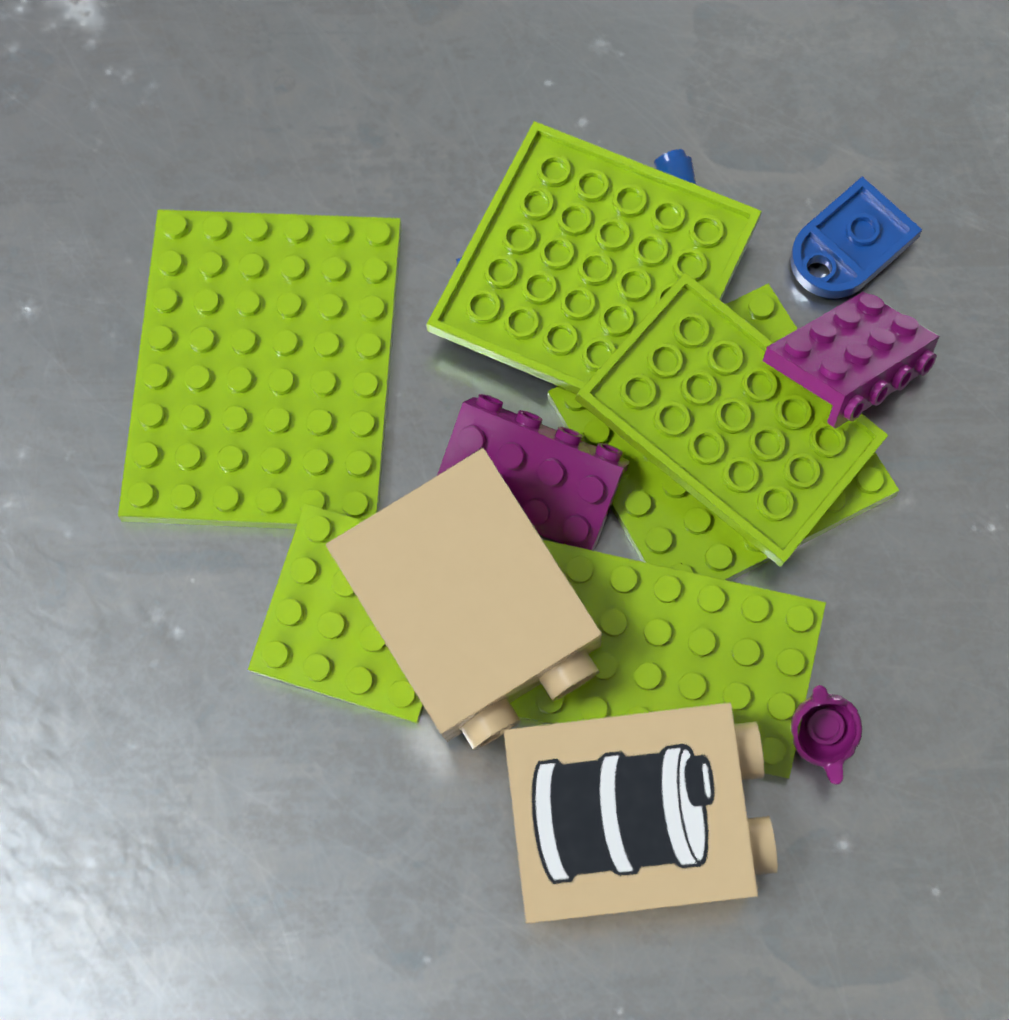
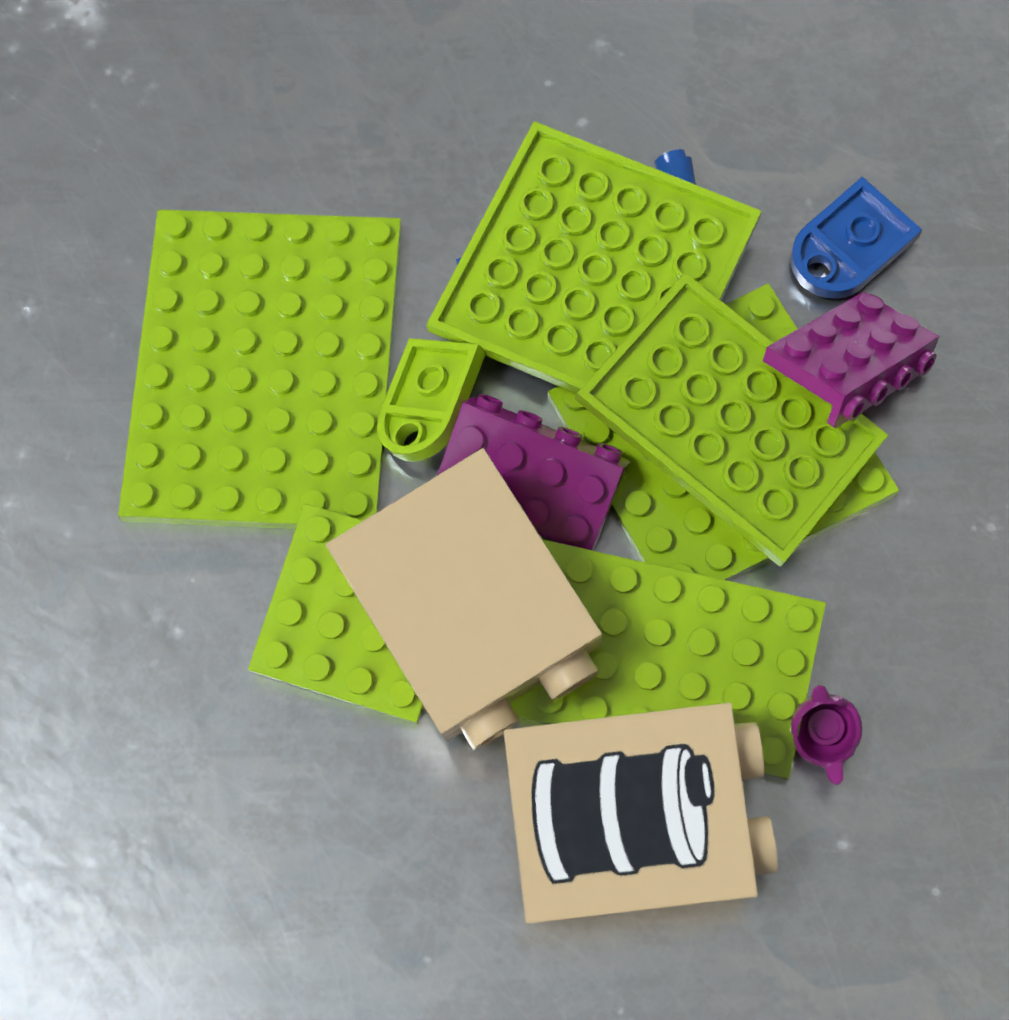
none -> lime plate [377,338,486,462]

